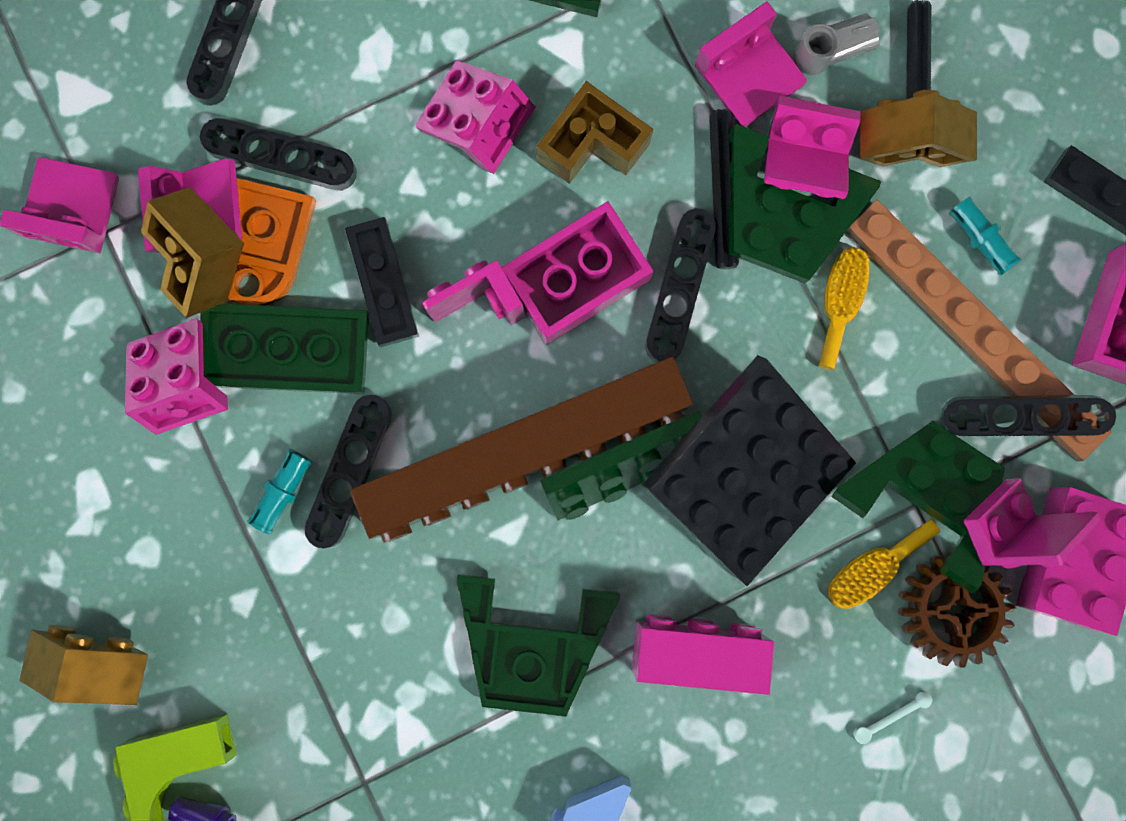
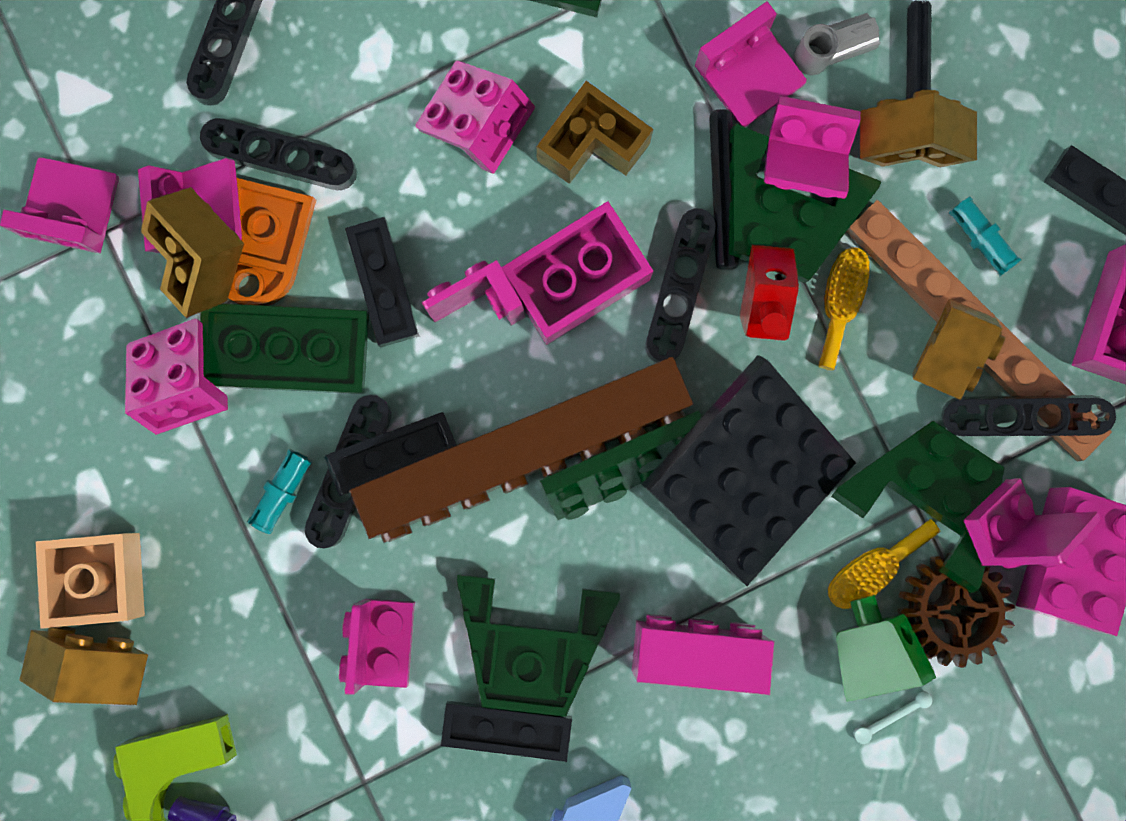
none -> light nougat brick [36,533,145,629]
none -> black plate [324,412,457,497]
none -> dark pink bracket [339,599,415,695]
none -> black plate [440,701,572,762]
none -> red torso [740,245,799,341]
none -> torso [836,595,936,702]
none -> pearl gold brick [913,299,1006,400]

